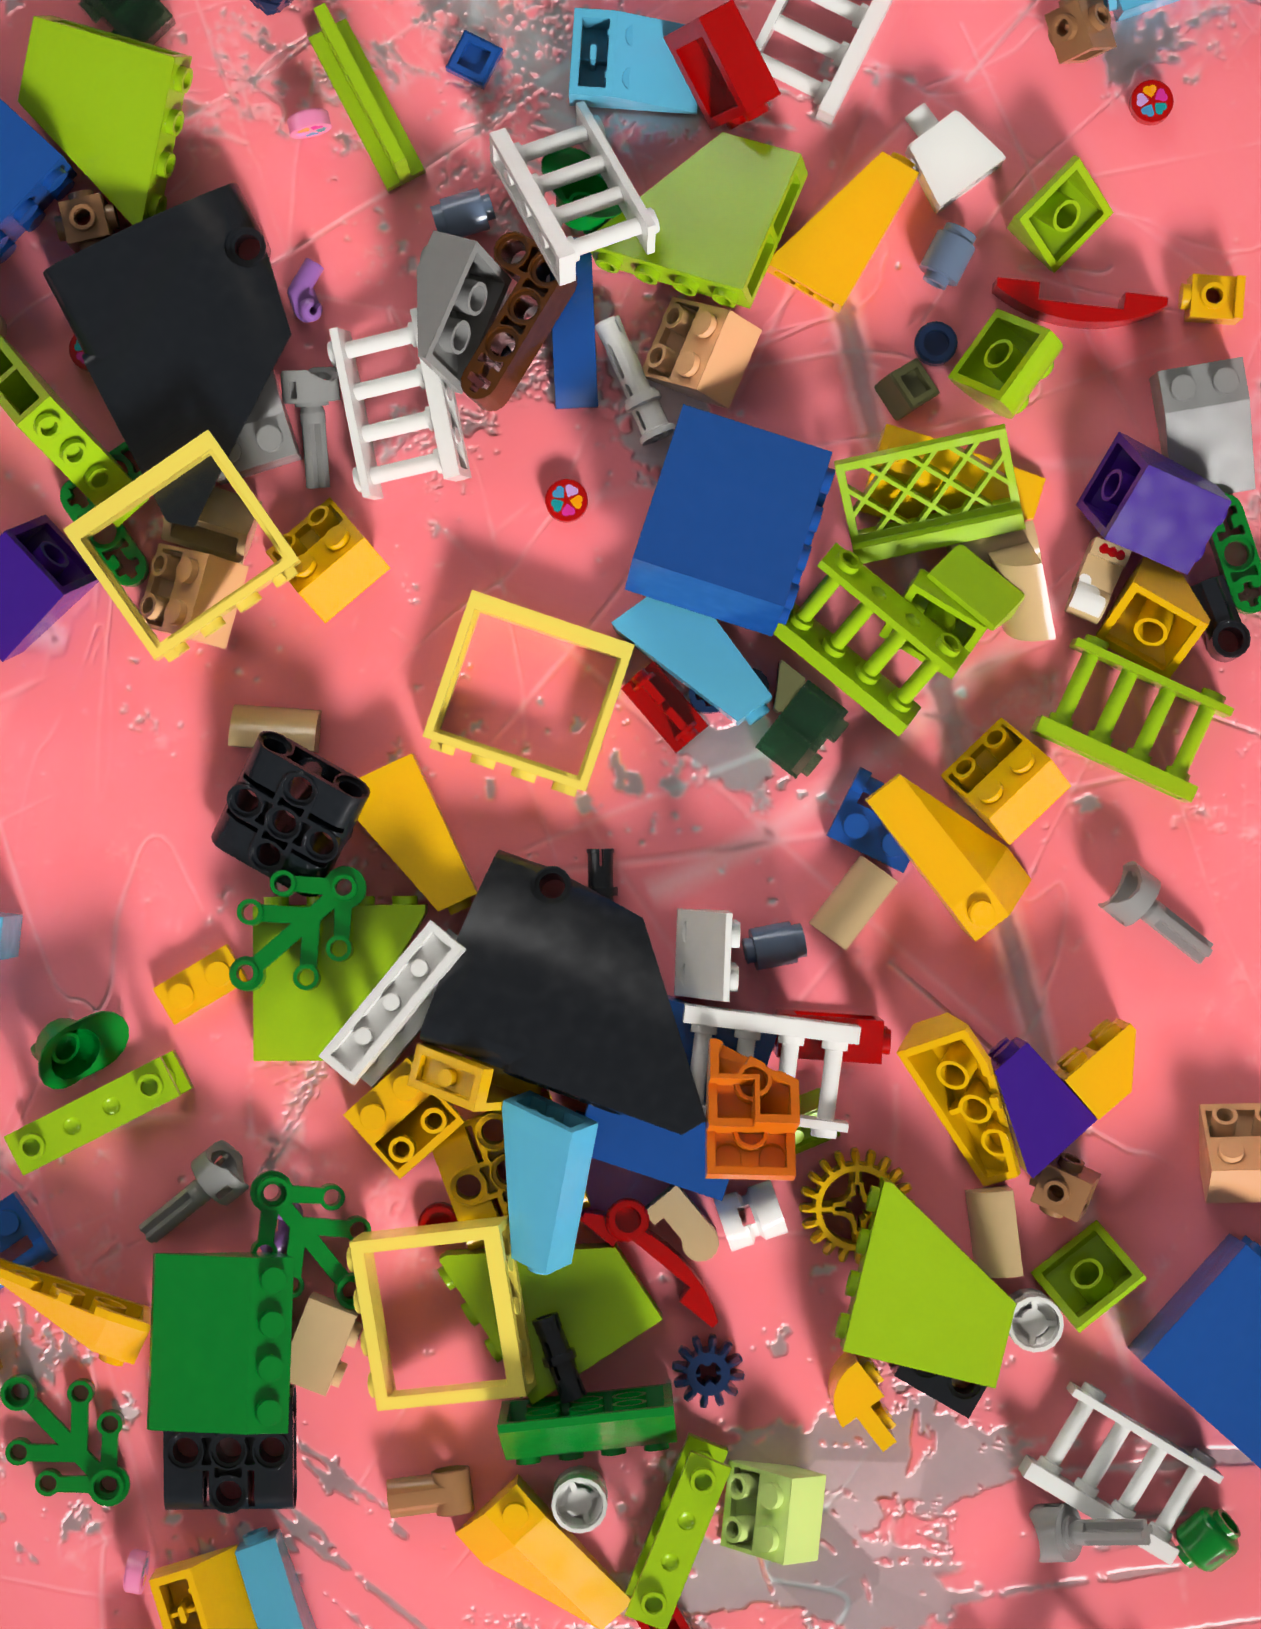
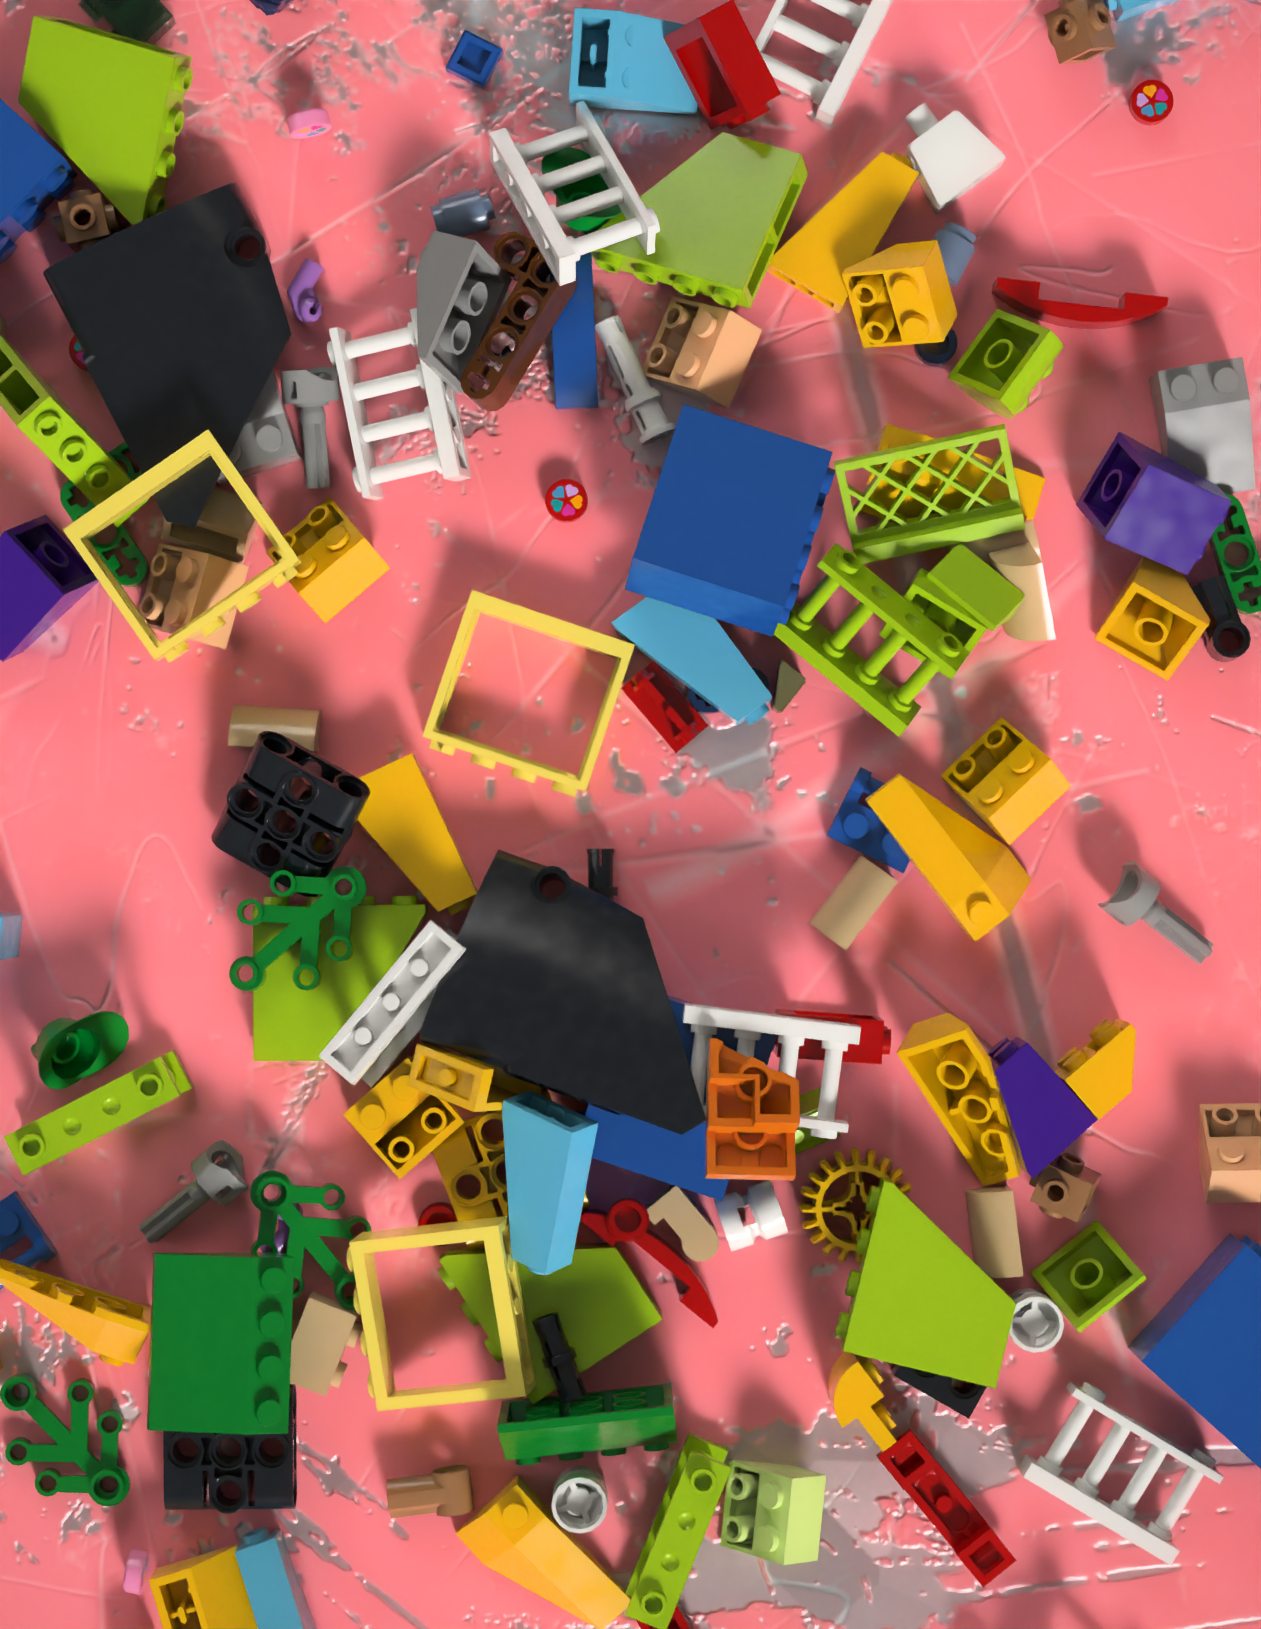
yellow plate [152,944,249,1025] -> none
lime fence [308,3,426,192] -> none
dark blue gear [672,1333,745,1408] -> none
white slope [674,908,741,1002] -> none
sand blue brick [742,921,807,971] -> none
clear green brick [755,680,849,779] -> none
olive slope [874,358,940,421] -> none
lime slope [1007,155,1114,273] -> none
light grey piece [1029,1503,1153,1563] -> none
lime fence [1030,634,1235,803] -> none
tan leg [1064,536,1132,625] -> none
green head [1176,1507,1241,1572] -> none
yellow brick [1178,273,1246,325] -> none
none -> yellow slope [842,240,958,348]
none -> red slope [876,1428,1017,1587]

